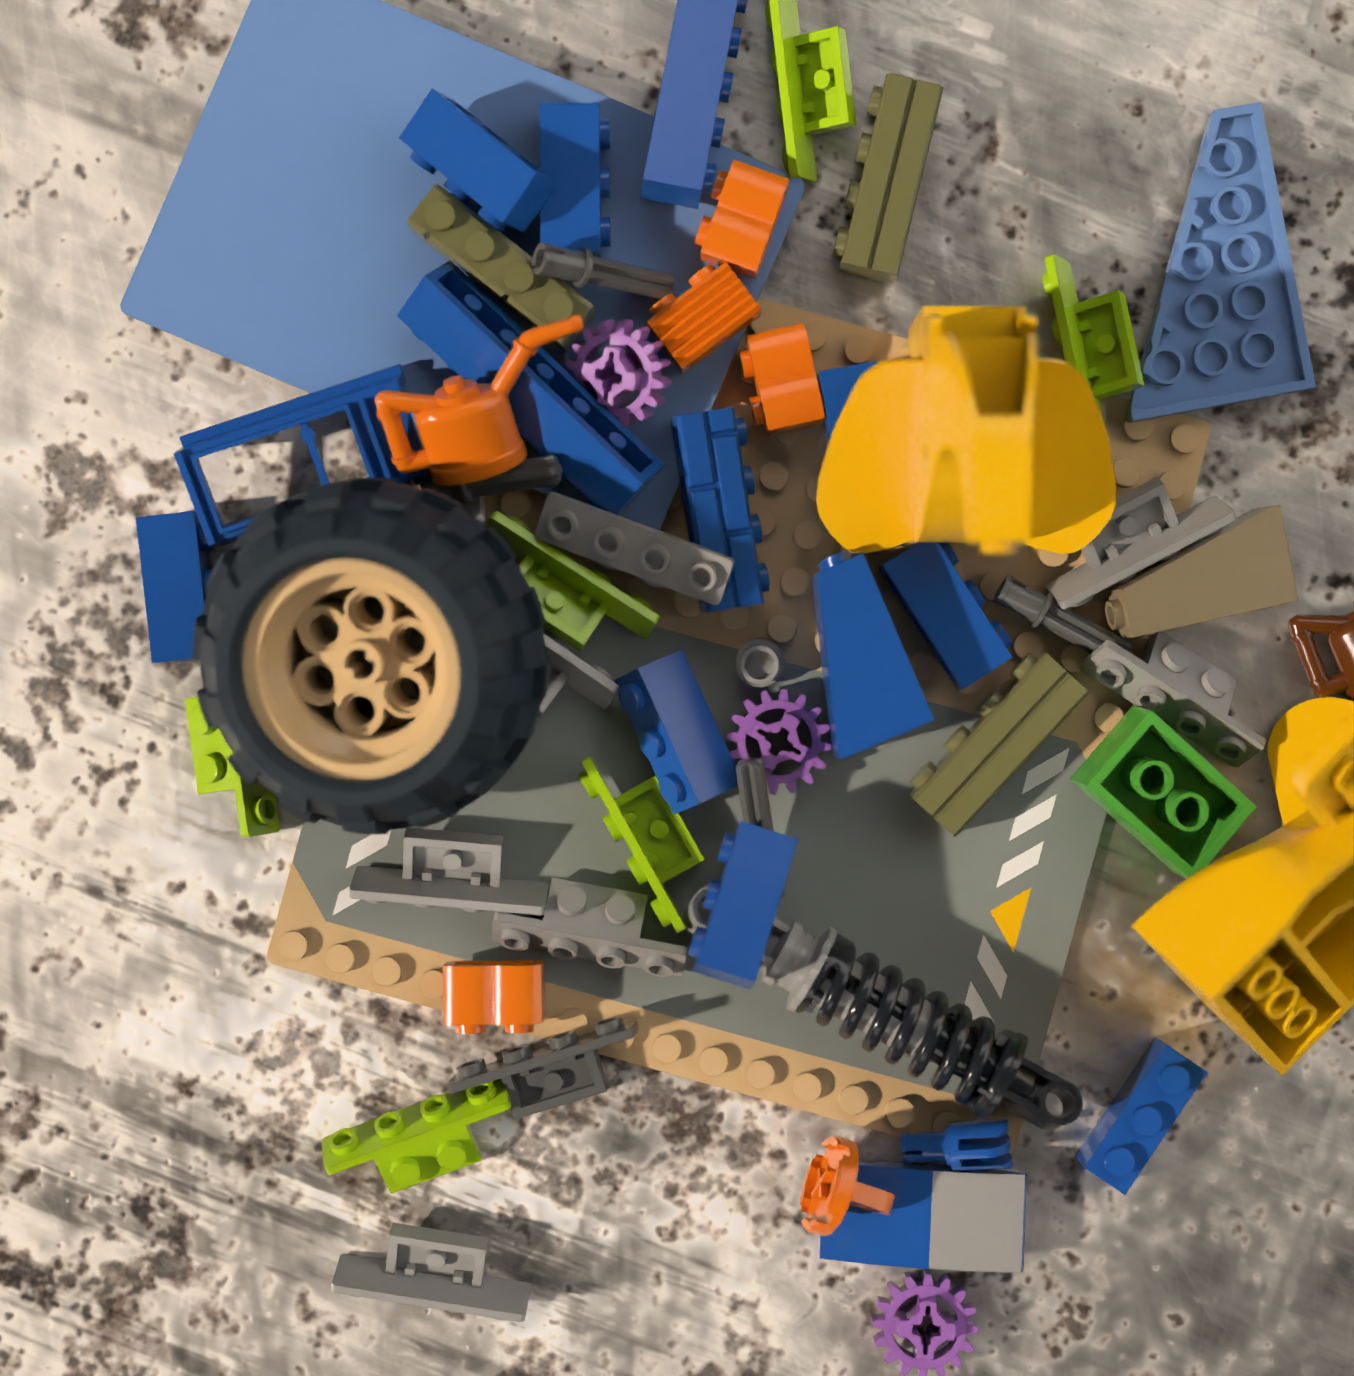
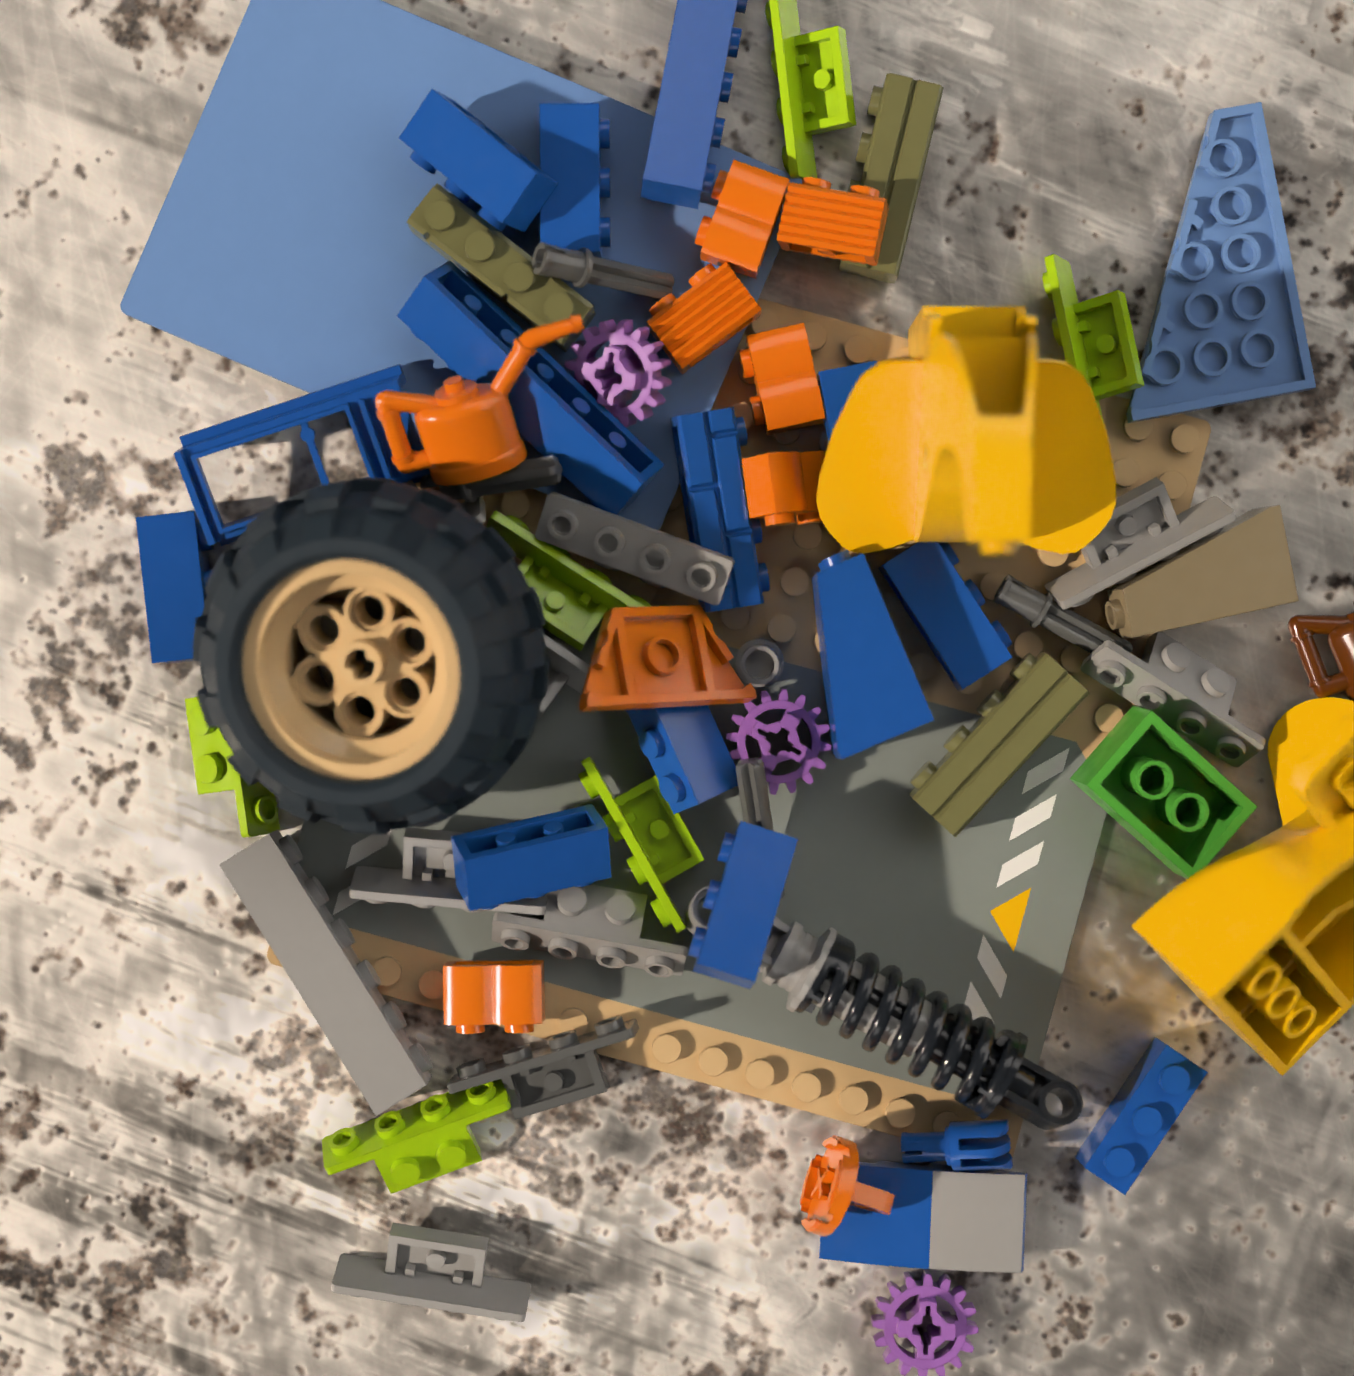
none -> light grey brick [219,830,433,1116]
none -> blue brick [451,804,612,911]
none -> orange wing [578,605,757,712]
none -> orange brick [741,451,826,527]
none -> orange brick [777,177,889,266]

